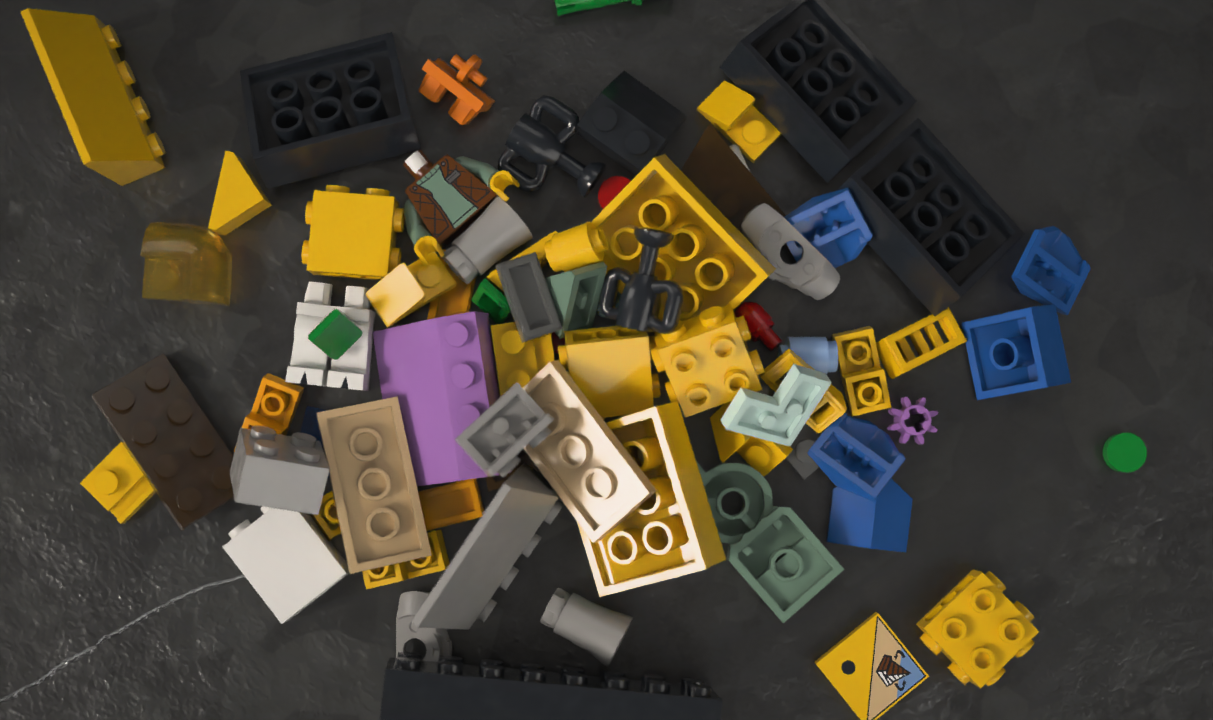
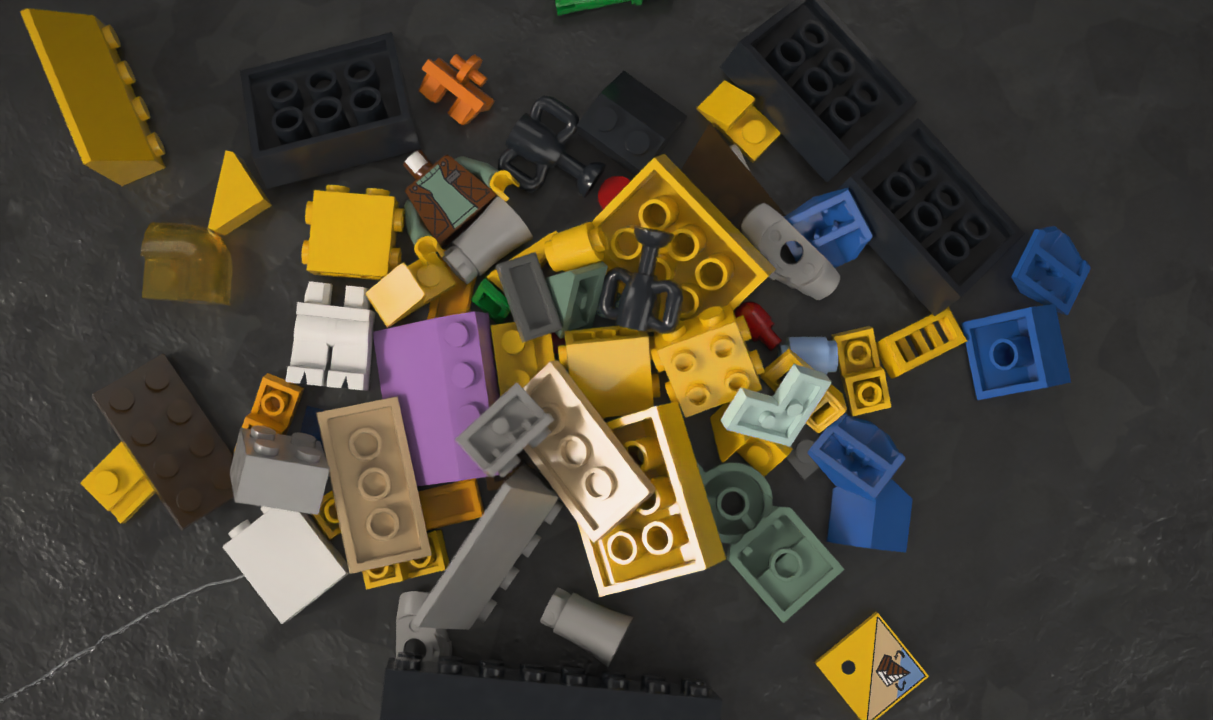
green slope [308,309,363,360] -> none
medium lavender gear [887,396,938,445] -> none
yellow brick [916,569,1039,688] -> none
green tile [1103,433,1147,473] -> none

